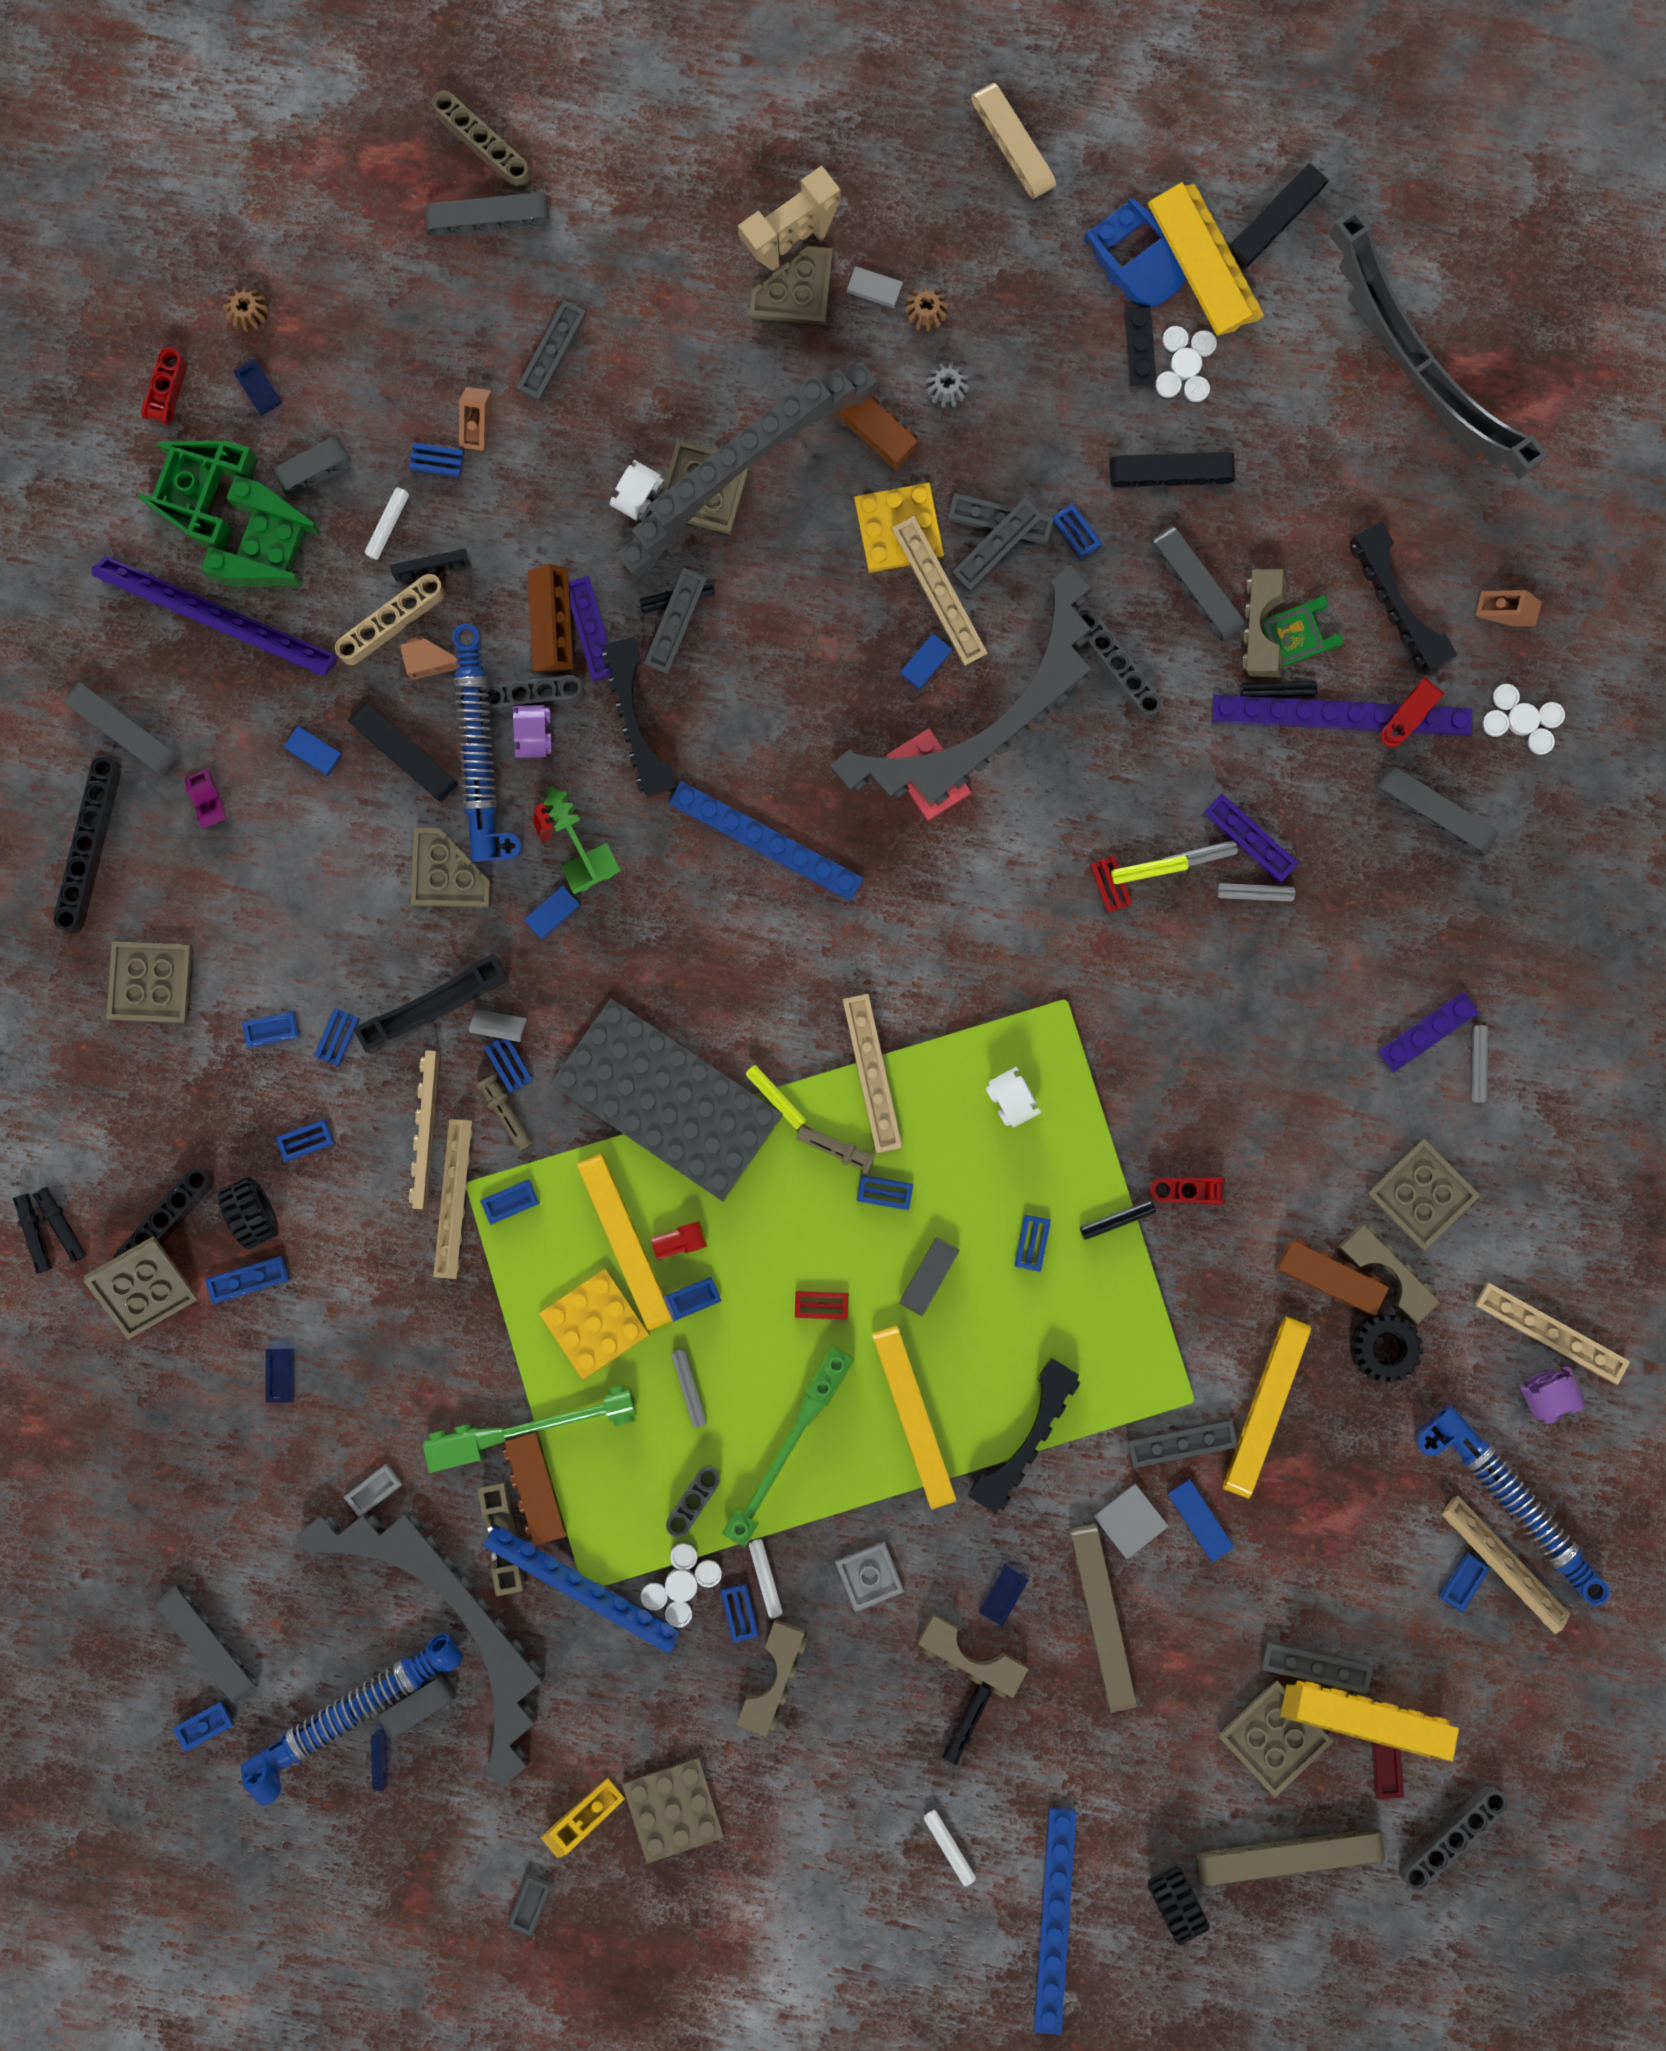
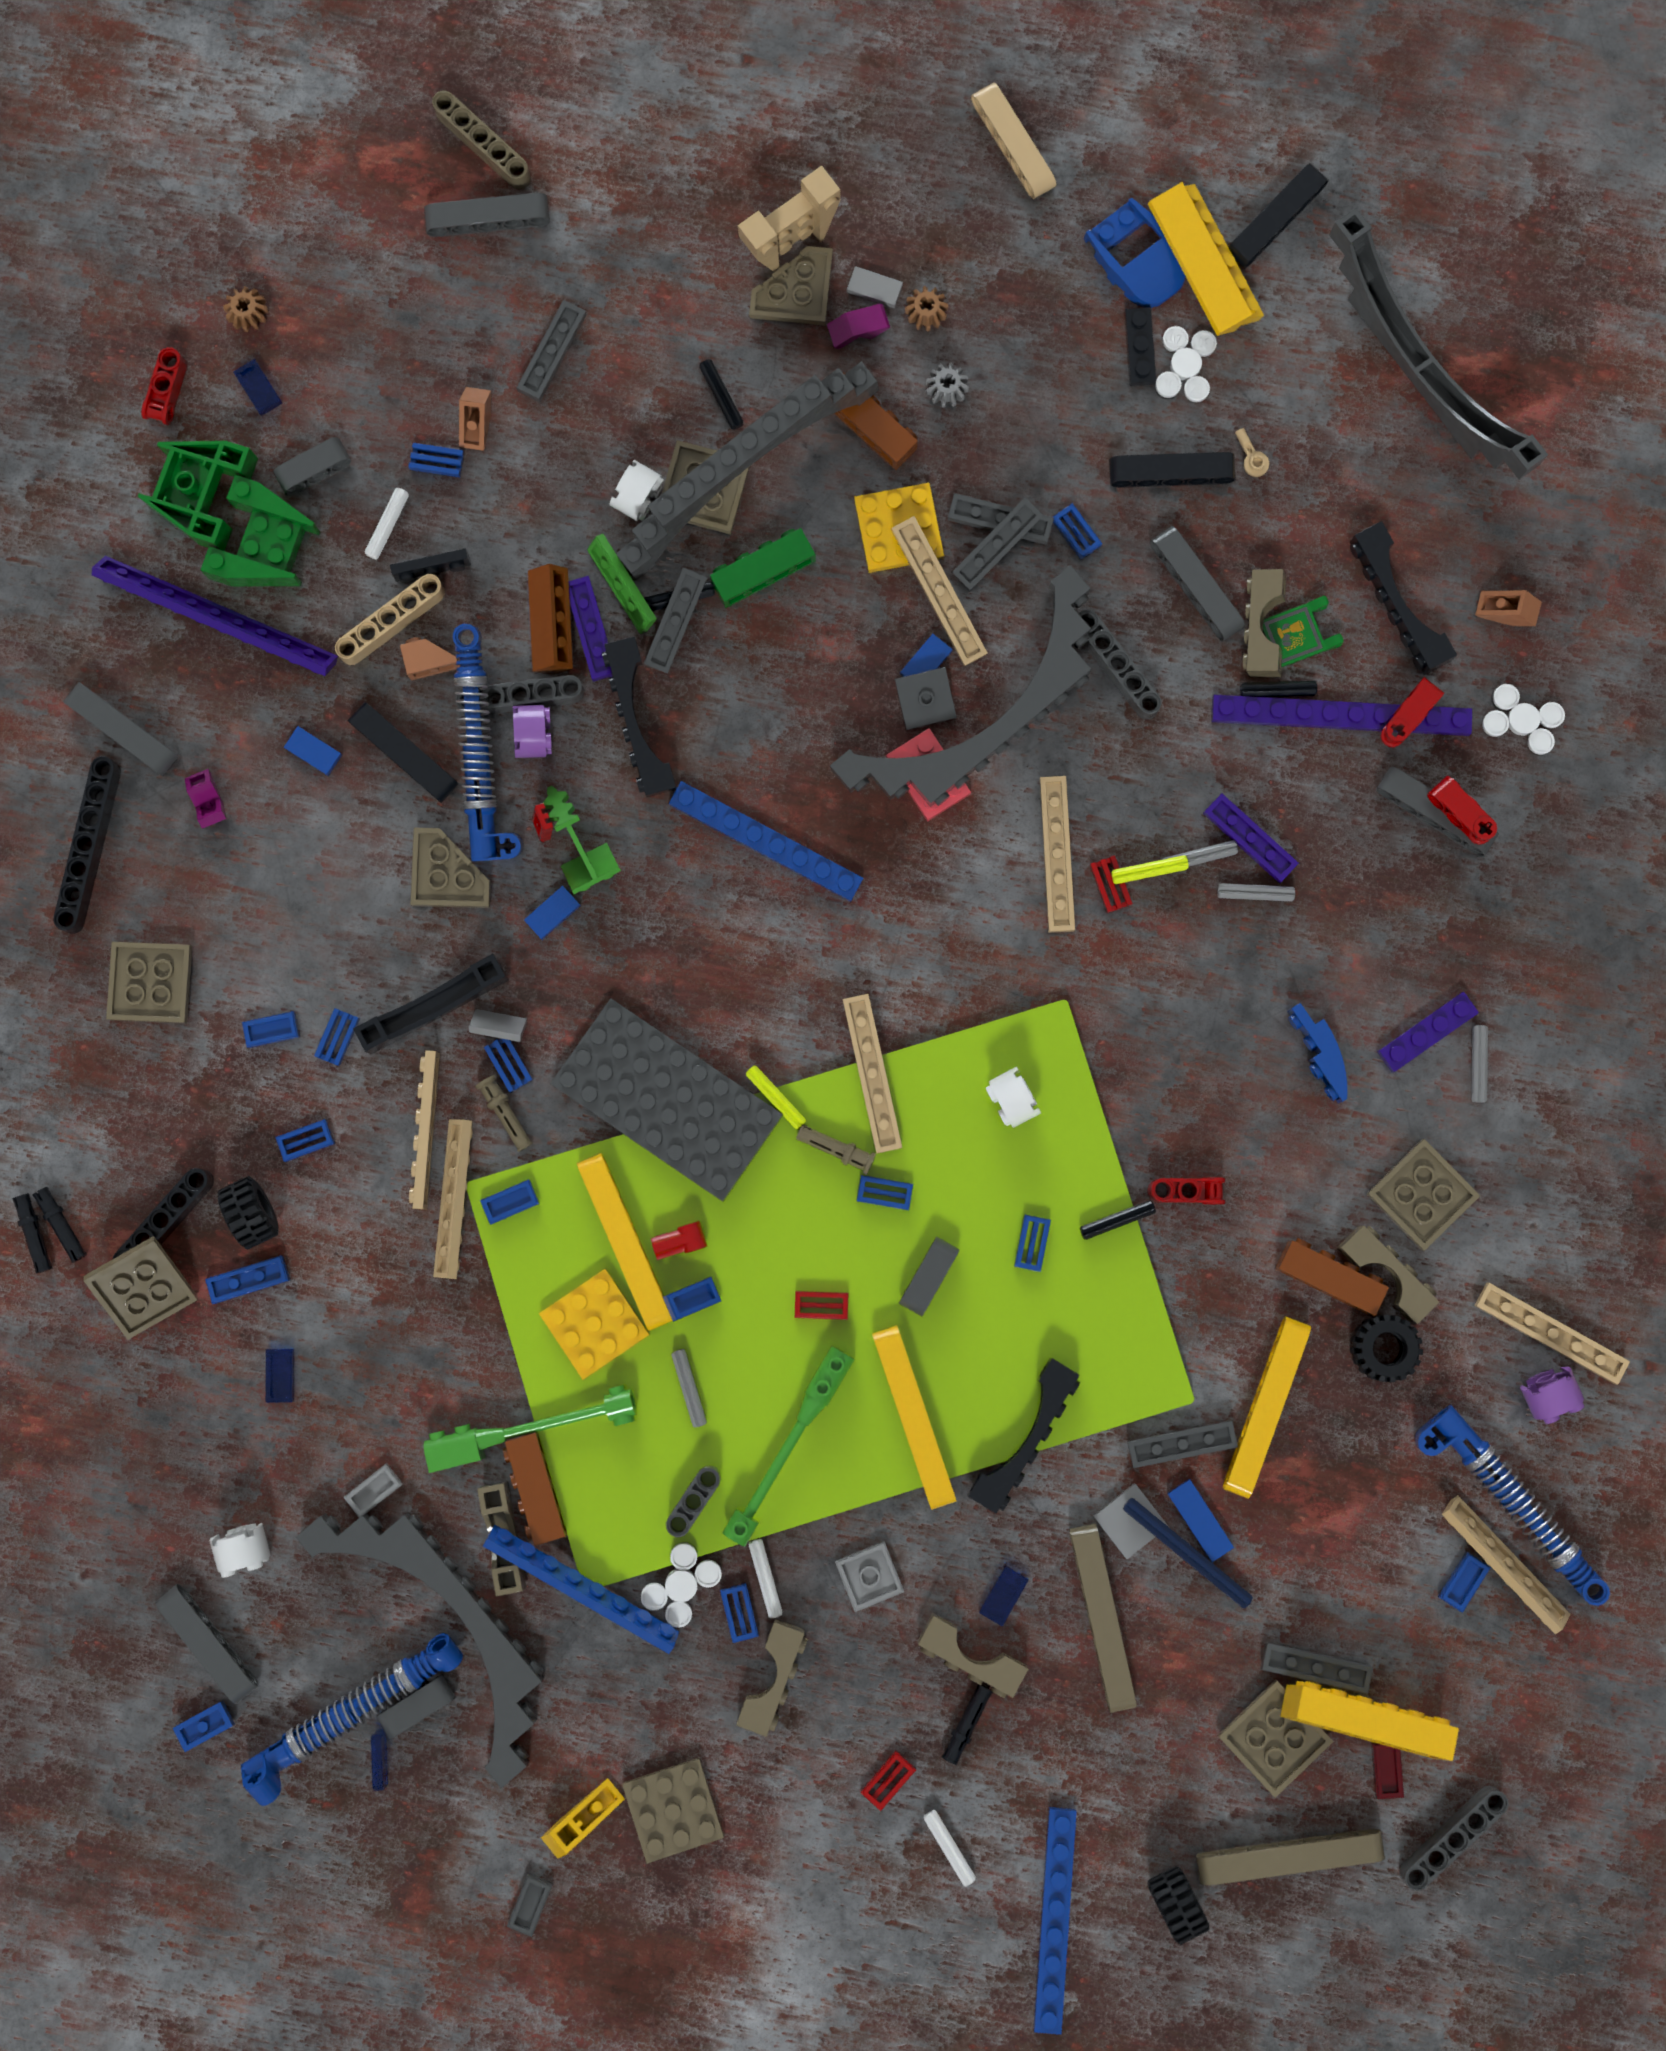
none -> white brick [209,1523,271,1578]
none -> bright green tile [587,534,657,634]
none -> black axle [699,359,743,430]
none -> green brick [710,528,816,609]
none -> magenta slope [827,304,890,349]
none -> red tile [860,1750,916,1811]
none -> dark grey plate [894,667,957,730]
none -> tan plate [1039,776,1075,933]
none -> dark blue axle [1123,1498,1253,1609]
none -> tan plate [1235,428,1269,477]
none -> blue slope [1287,1003,1347,1103]
none -> red piece [1427,776,1497,845]

